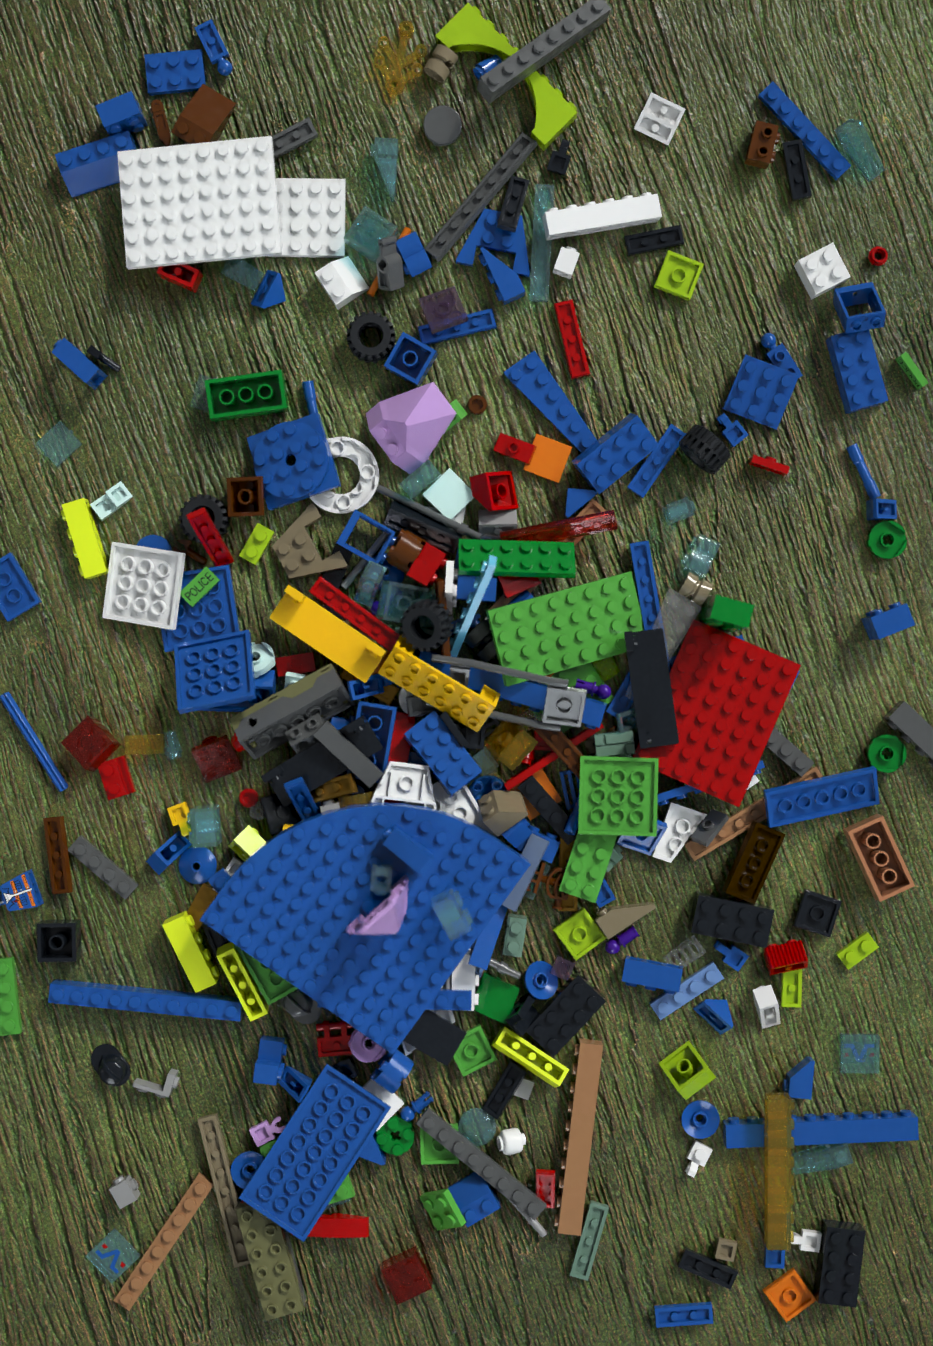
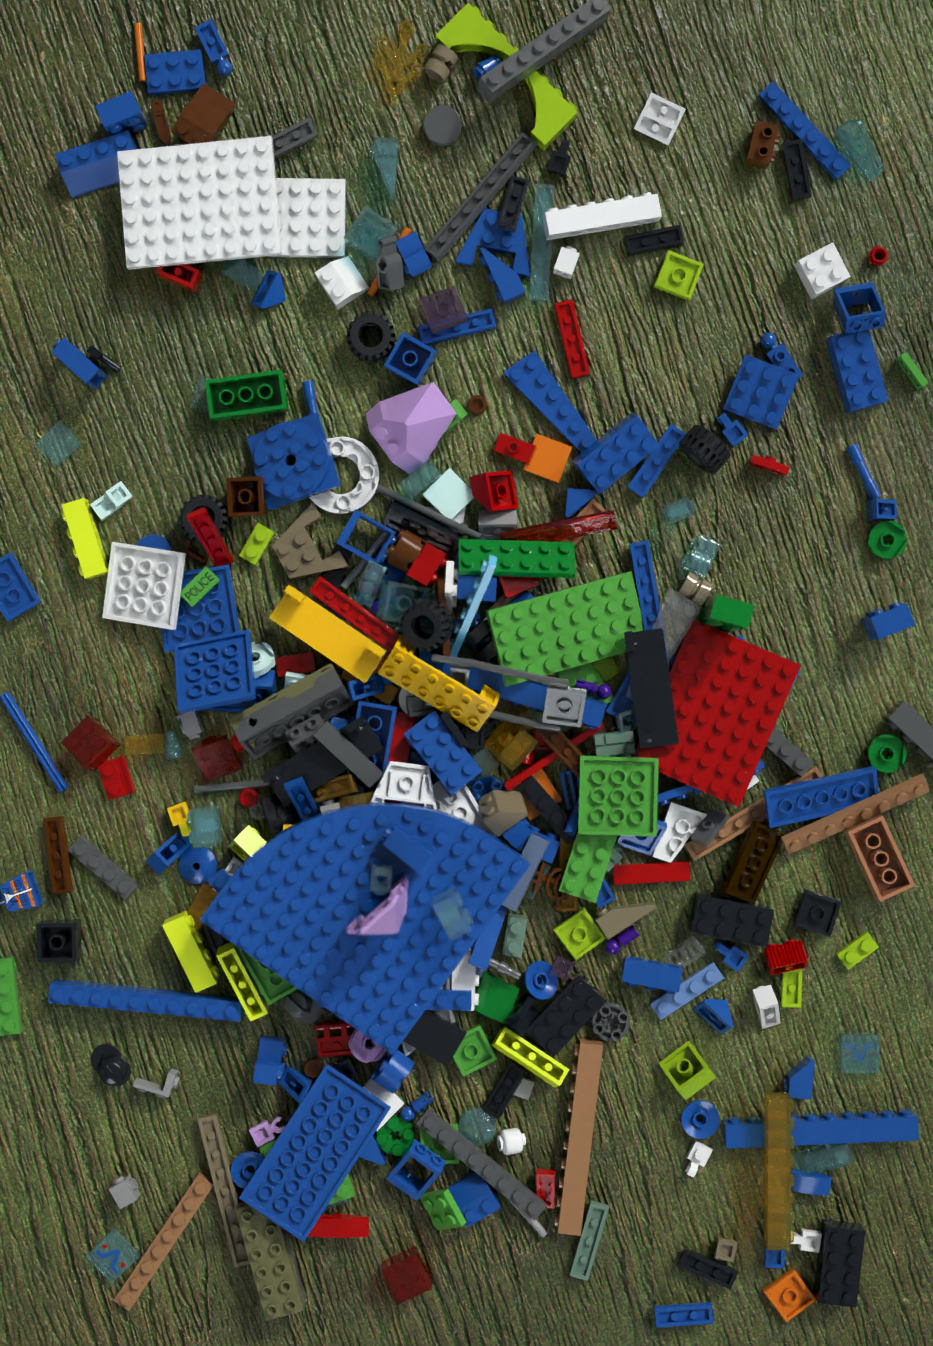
none -> orange bar [134,23,147,83]
none -> light grey brick [176,711,204,740]
none -> dark grey bar [194,780,271,793]
none -> reddish brown tile [304,1058,323,1078]
none -> blue window [386,1139,446,1201]
none -> dark grey tile [591,1002,630,1041]
none -> red tile [613,861,690,885]
none -> medium nougat plate [781,774,930,855]
none -> blue slope [788,1169,832,1196]

